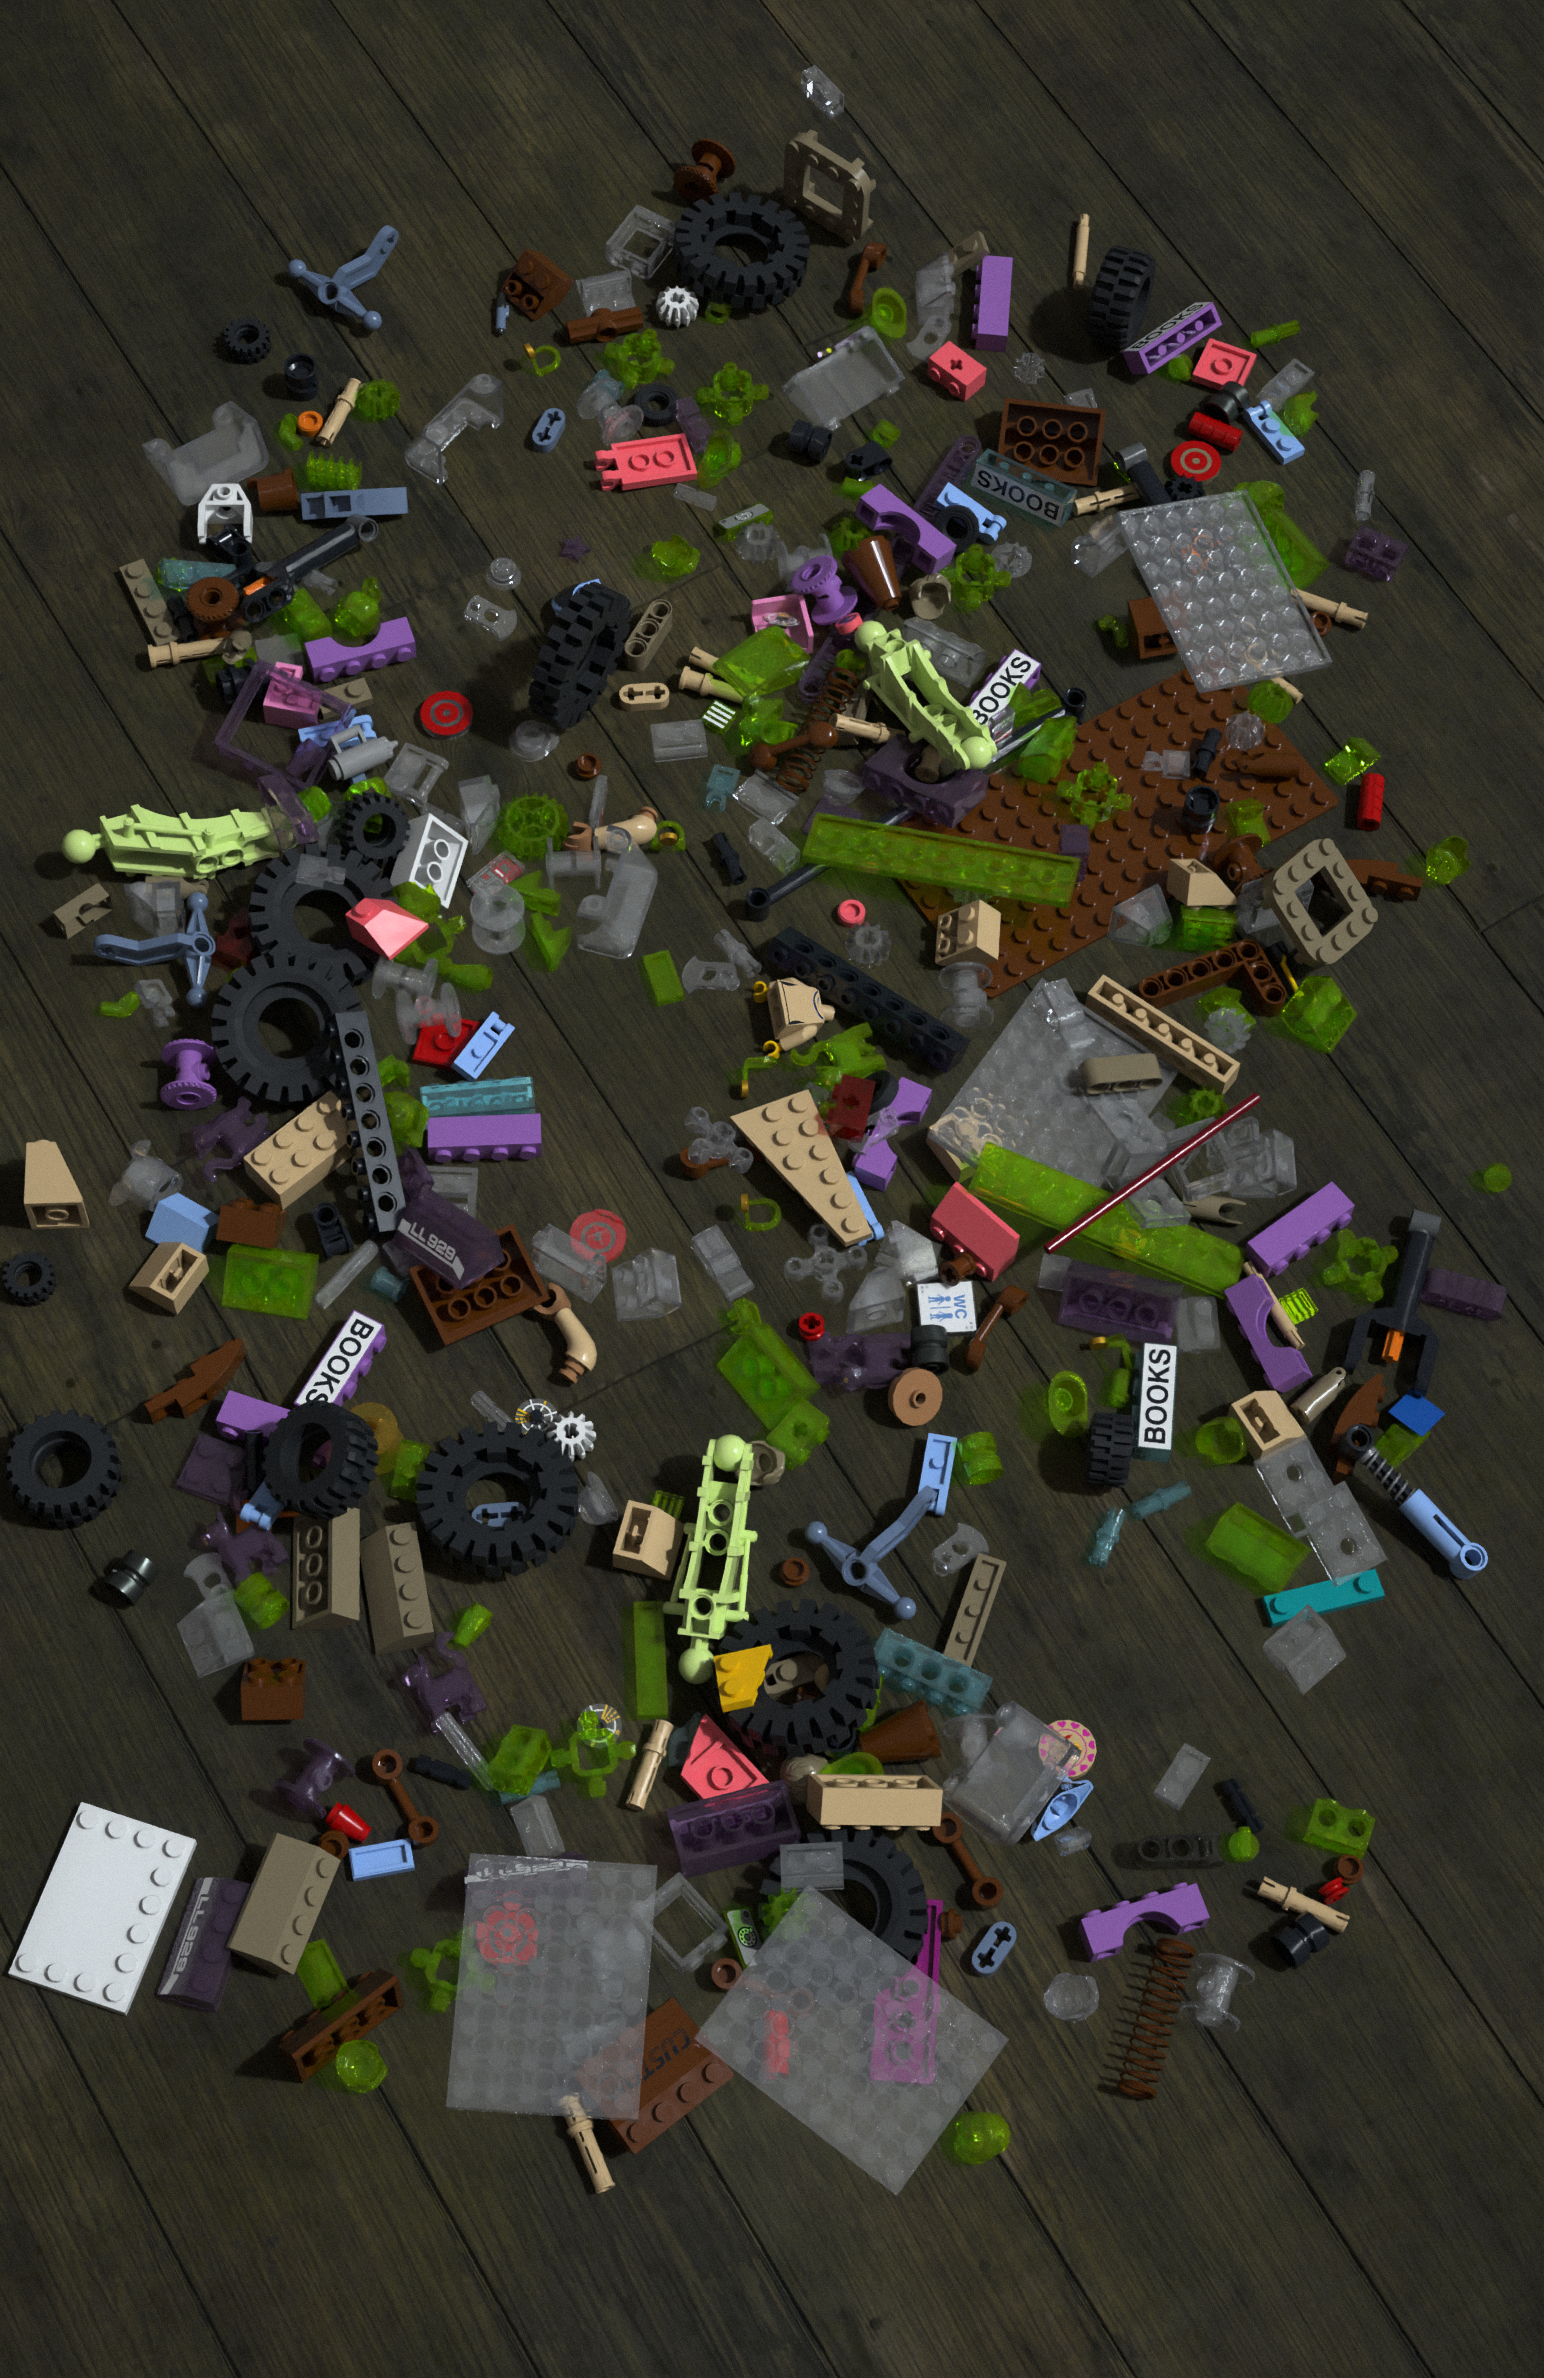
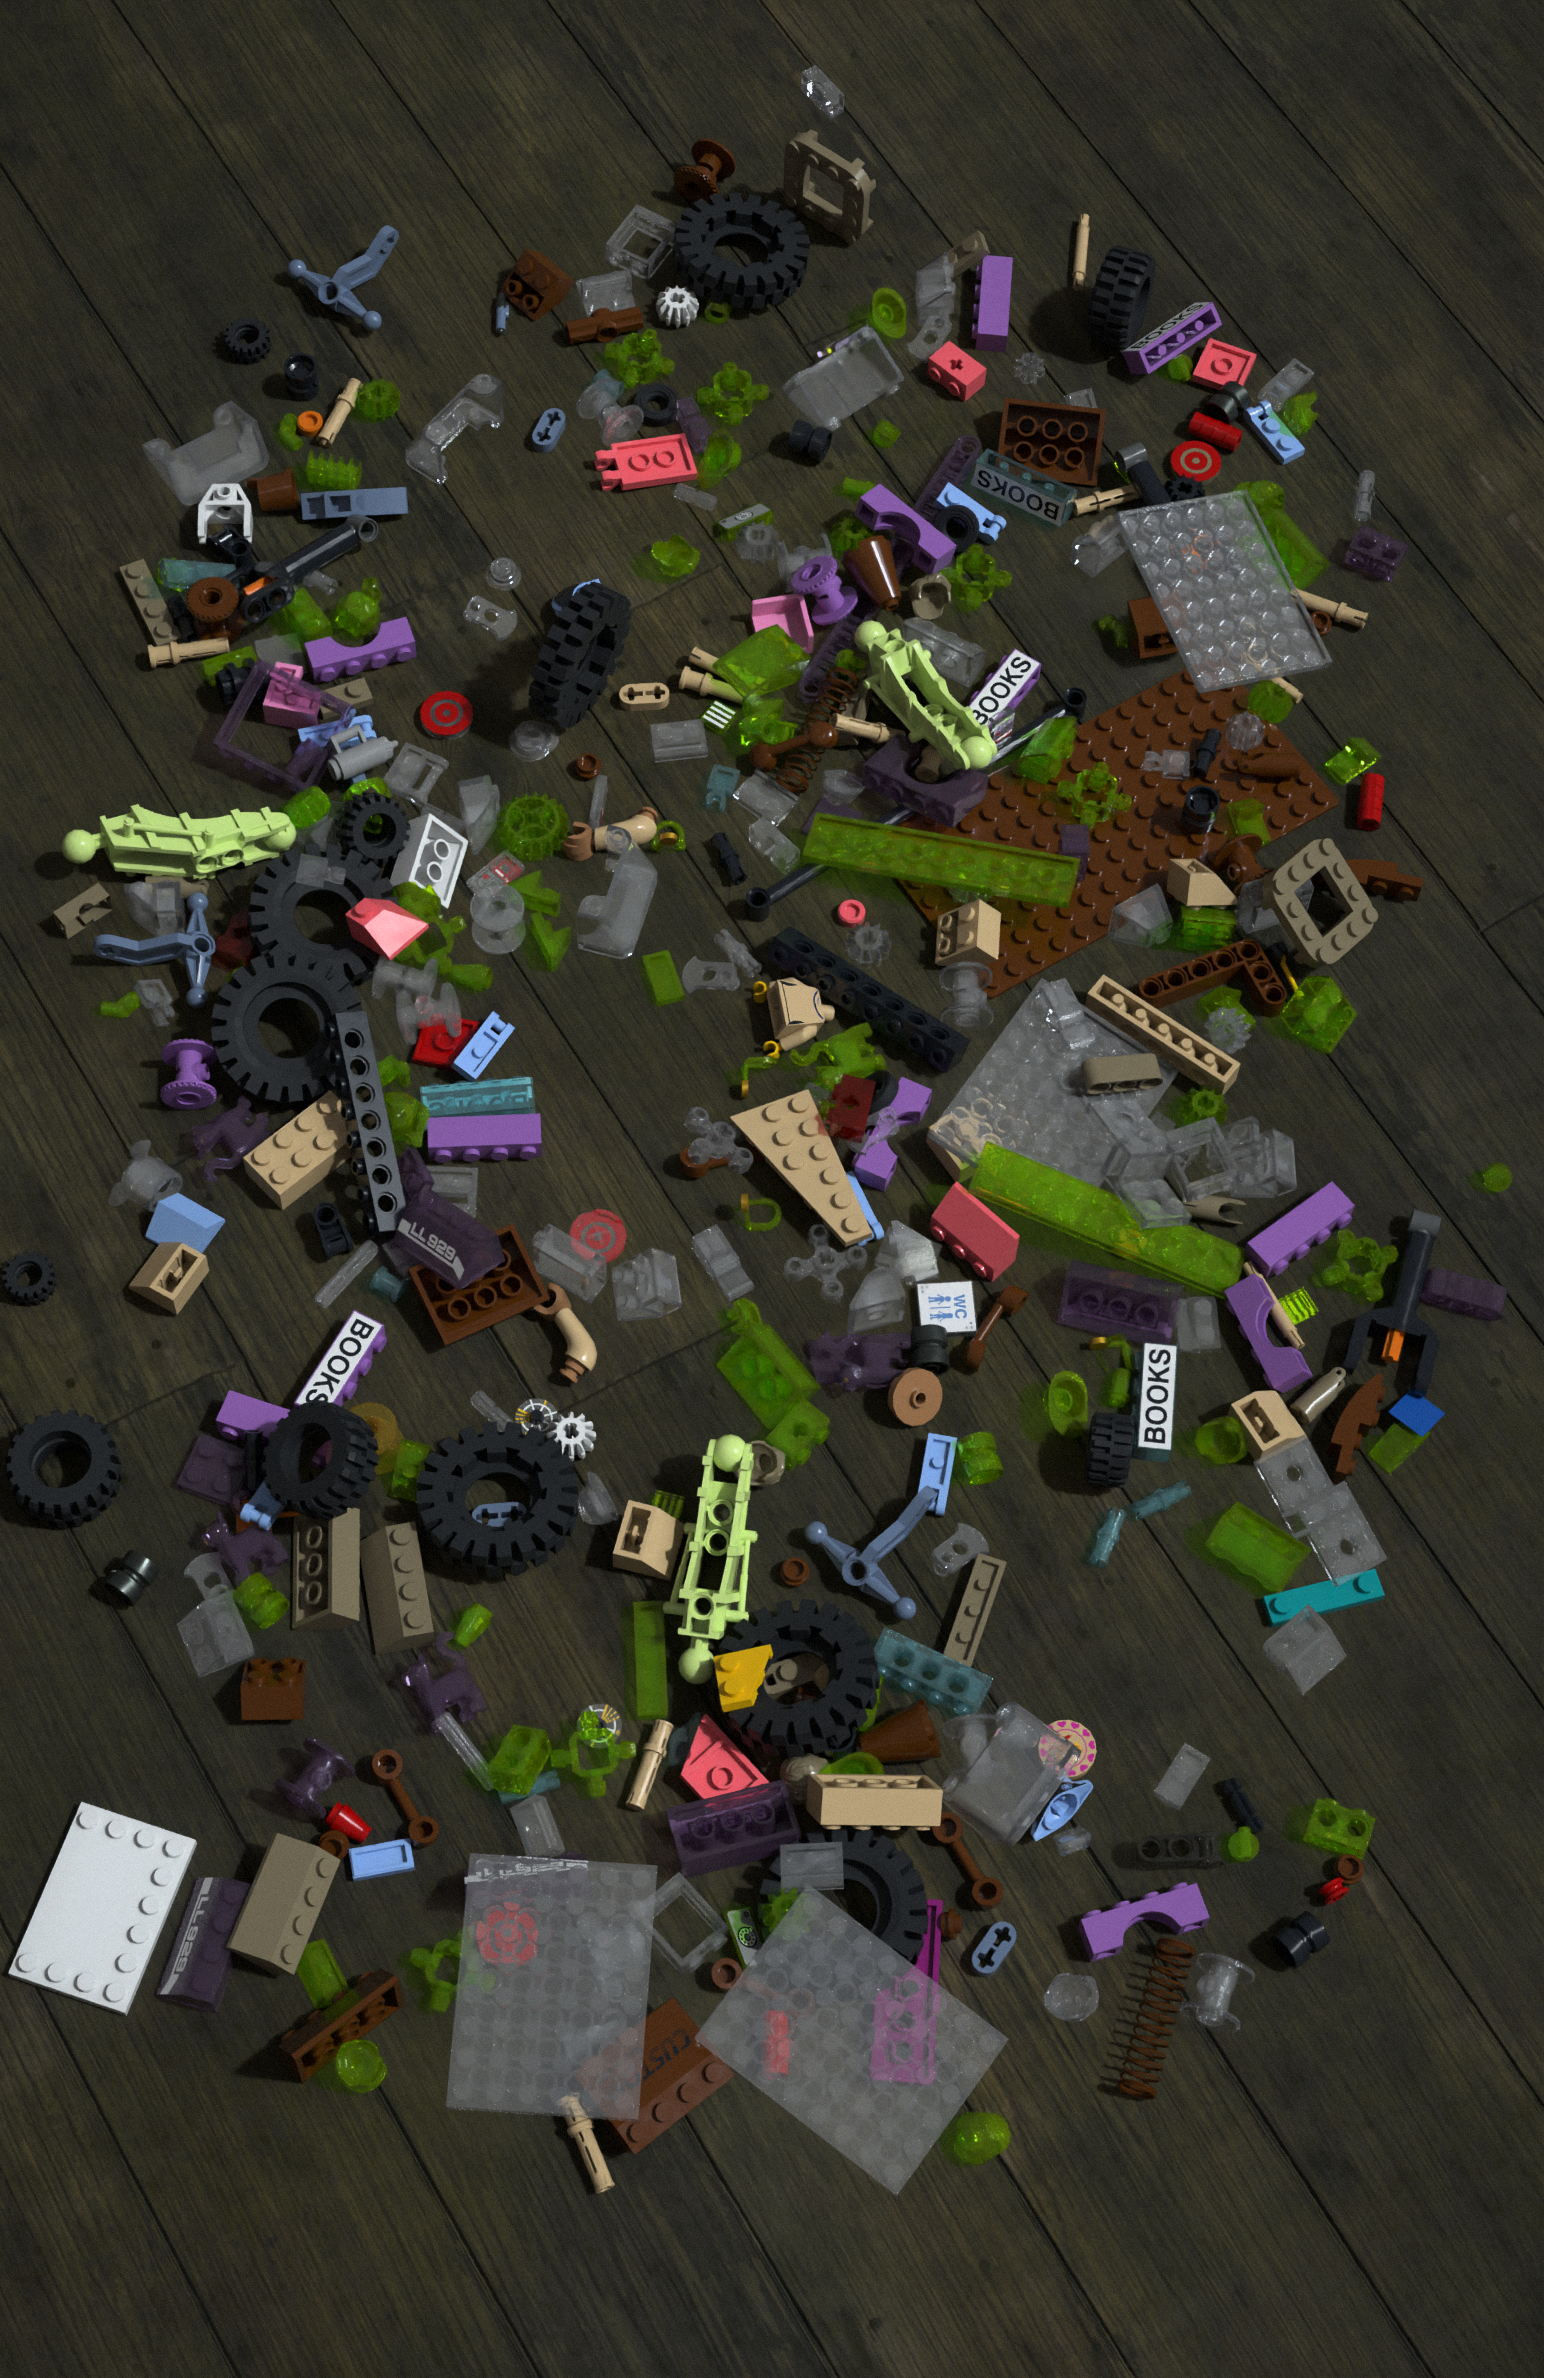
tan slope [24,1140,89,1229] -> none
reddish brown slope [144,1337,246,1425] -> none
reddish brown slope [216,1197,288,1249] -> none
dark tan piece [222,628,252,665] -> none
clear neon green slope [222,1242,319,1320] -> none
slope [256,773,321,854] -> none
black axle [415,1754,473,1790] -> none
clear neon green piece [523,343,561,377] -> none
clear hose [546,836,601,892] -> none
clear purple piece [561,535,591,563] -> none
dark tan beam [624,599,672,672] -> none
clear piece [763,611,802,629] -> none
red bush [799,1312,825,1341] -> none
coral tile [835,612,863,635] -> none
black piece [843,440,893,485] -> none
reddish brown piece [848,242,888,316] -> none
reddish brown bush [939,1252,976,1287] -> none
clear gear [990,541,1032,578] -> none
clear neon green slope [1003,682,1062,728] -> none
clear slope [1037,1253,1071,1292] -> none
dark red piece [1043,1092,1261,1255] -> none
clear neon green axle [1250,320,1300,348] -> none
tan pin [1257,1876,1350,1934] -> none
piece [1336,1424,1488,1580] -> none
clear neon green hair [1425,835,1471,885] -> none

